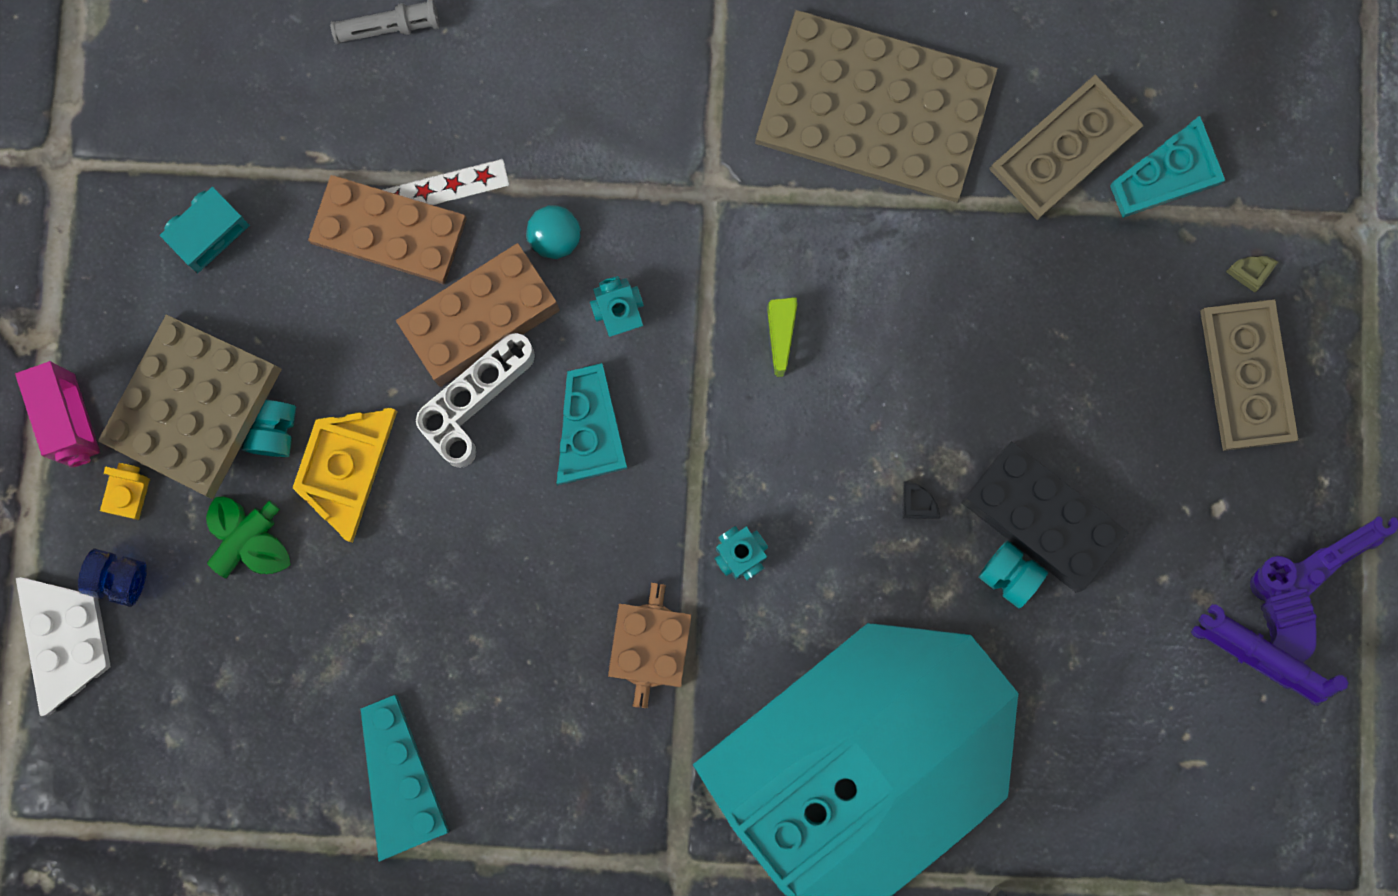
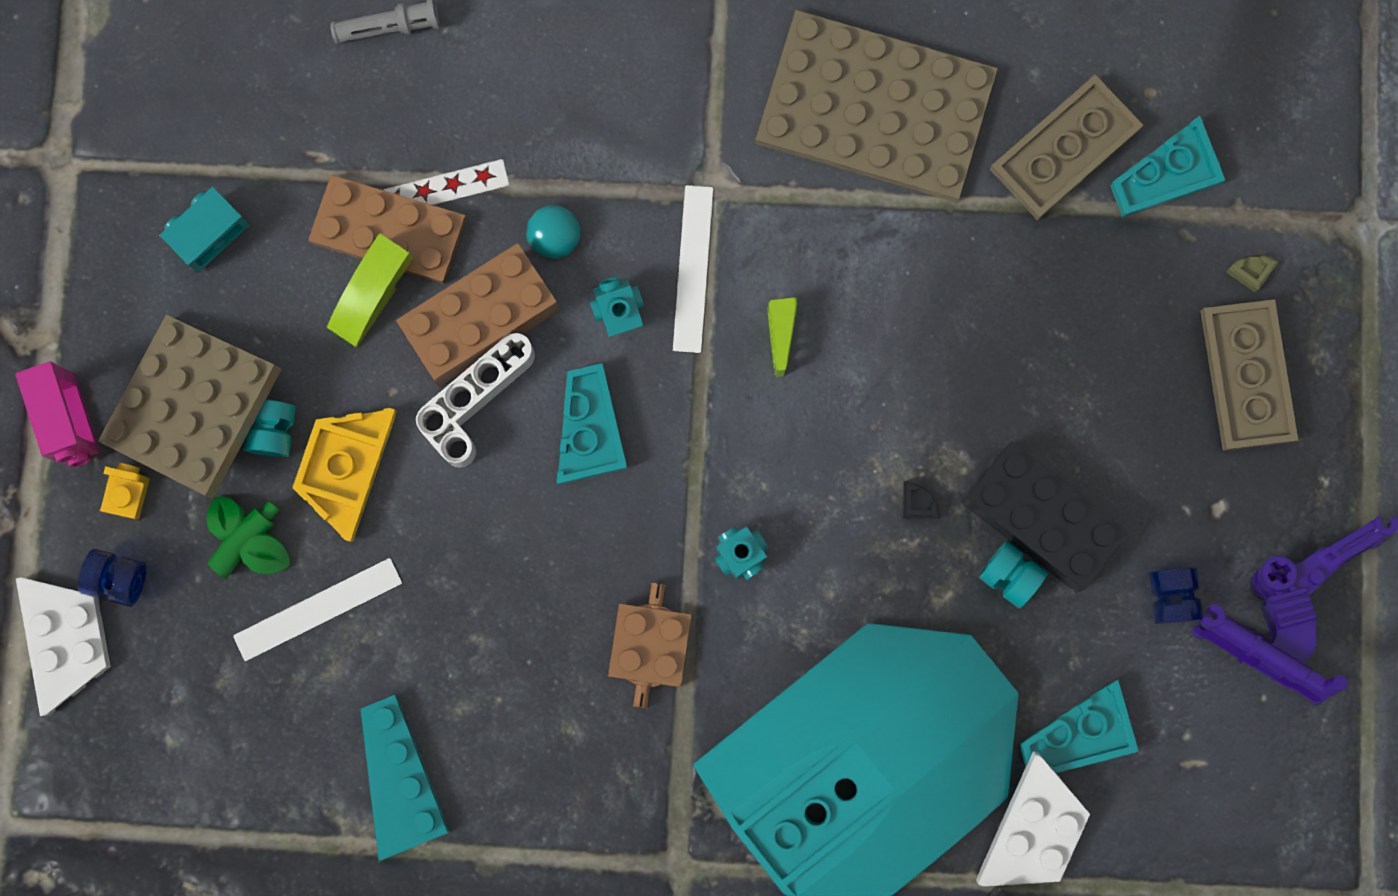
none -> white sticker [233,558,402,661]
none -> lime slope [327,233,414,347]
none -> white sticker [673,185,713,353]
none -> white wing [976,751,1090,886]
none -> teal wing [1019,679,1139,774]
none -> clear blue wheel [1149,568,1203,624]

